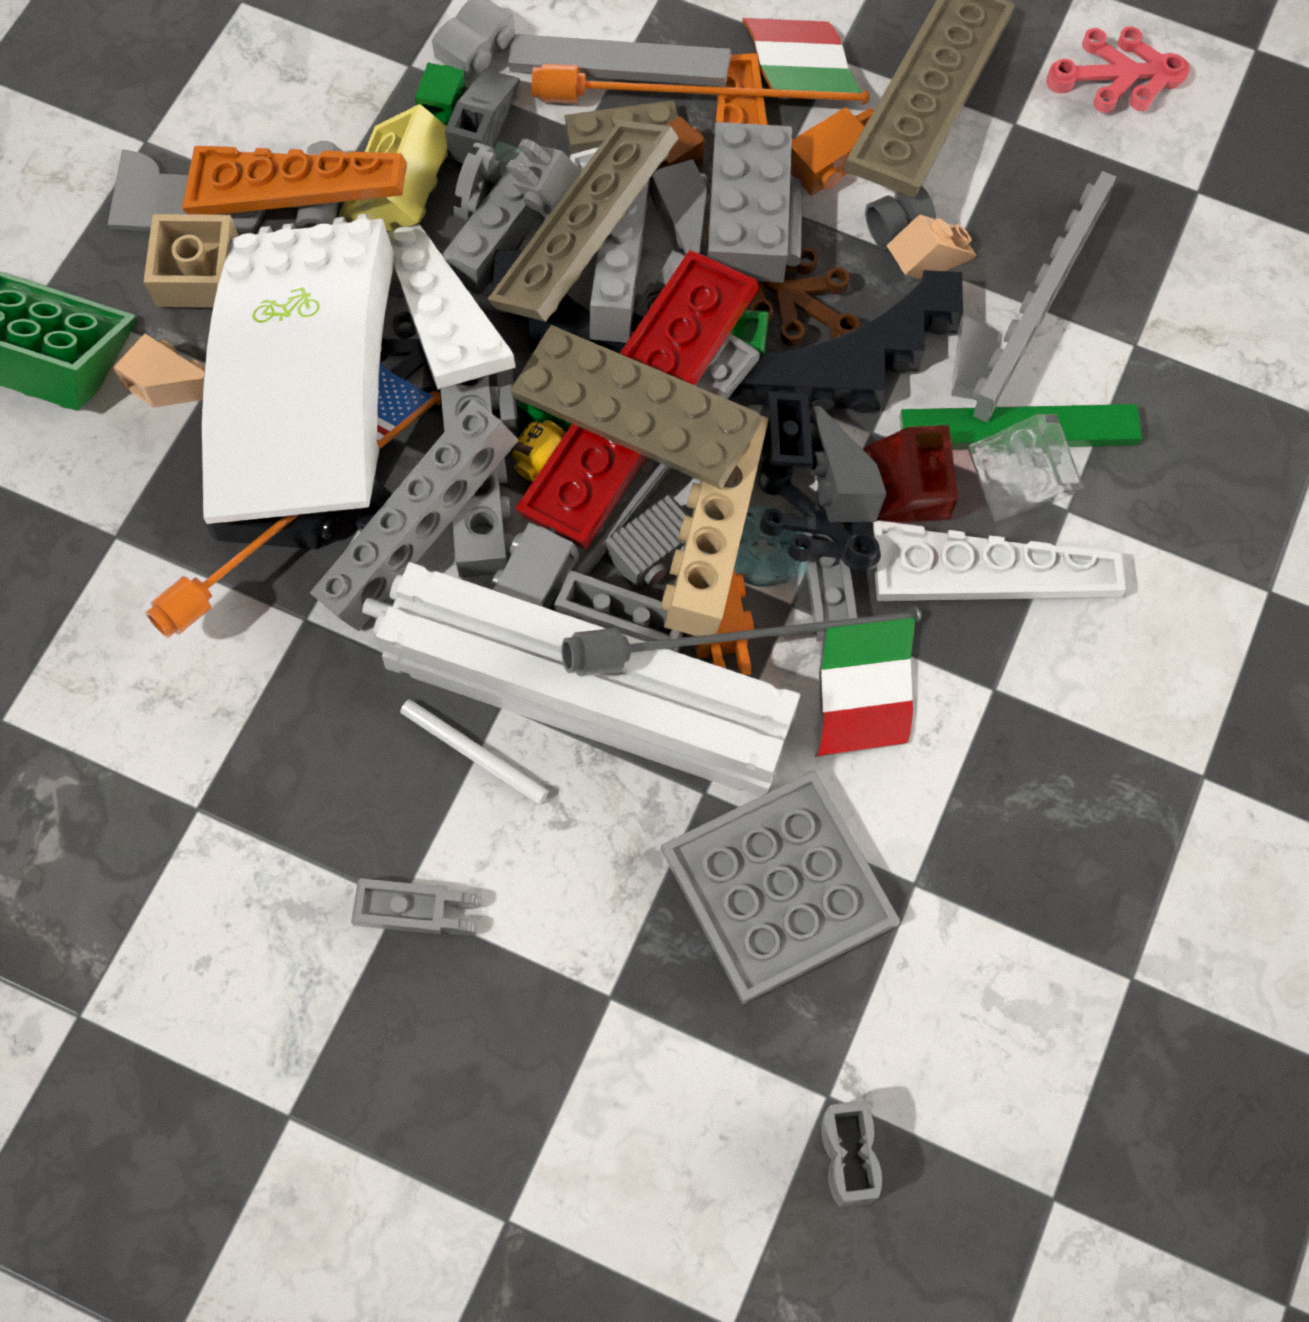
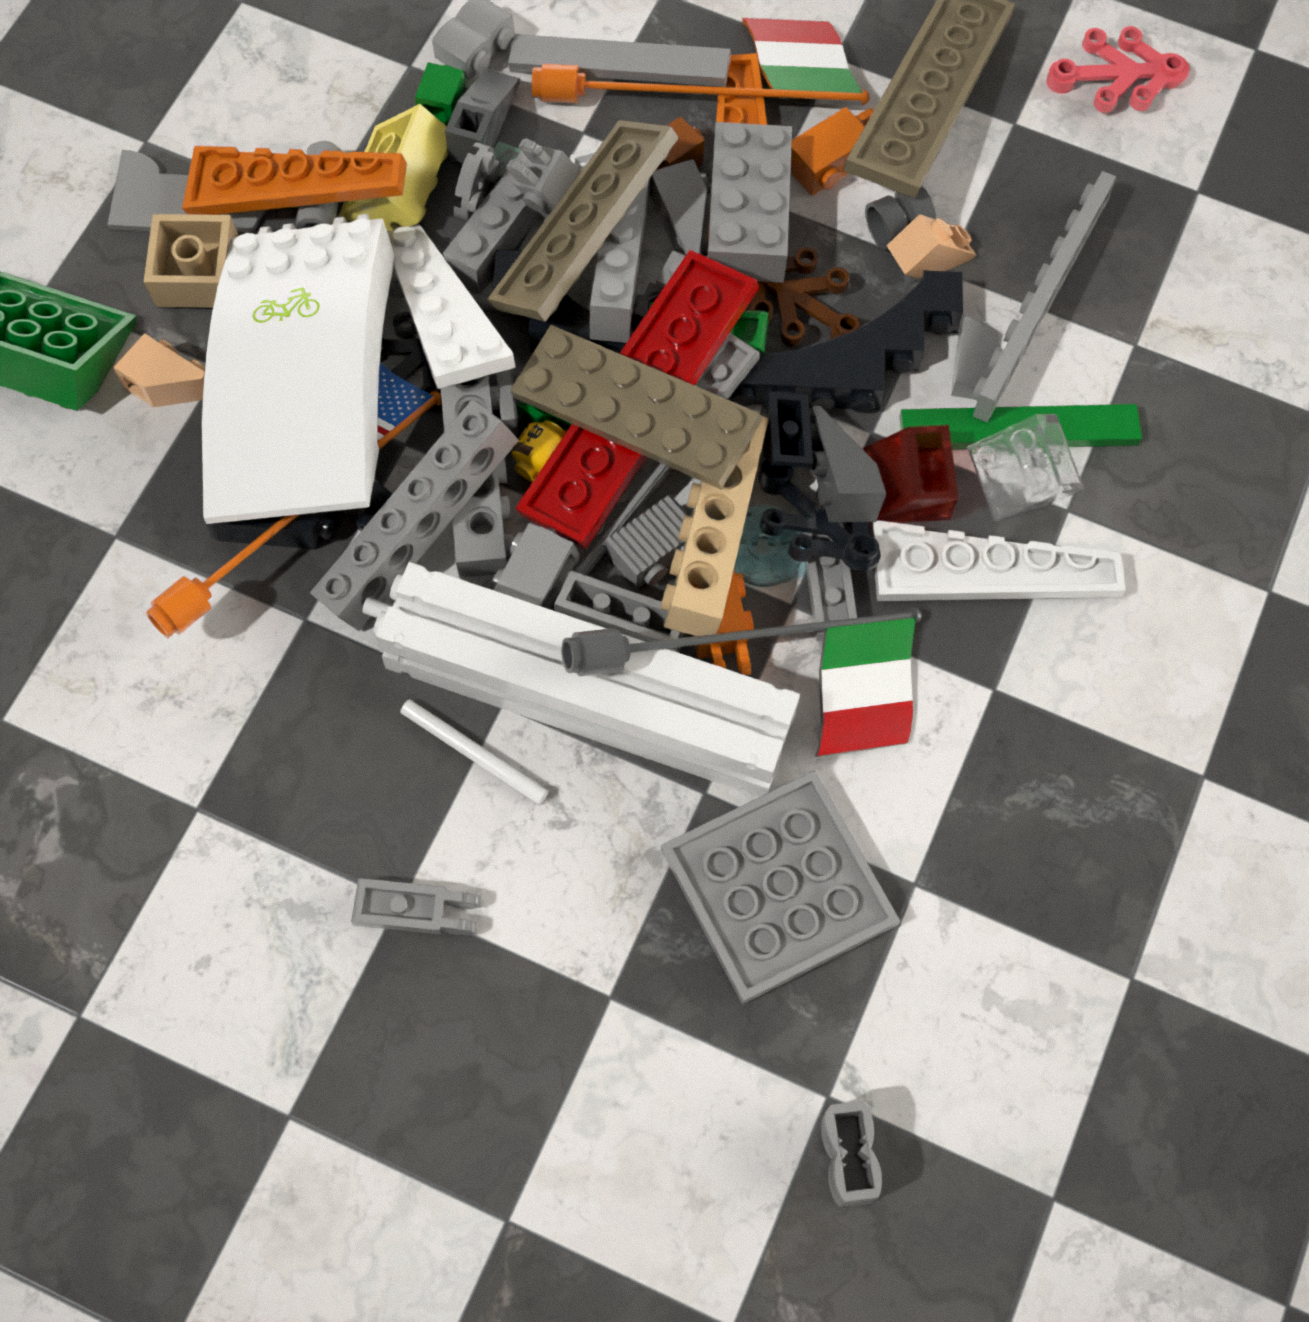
dark tan plate [565,100,678,154] -> none
light grey bar [786,178,802,266] -> none

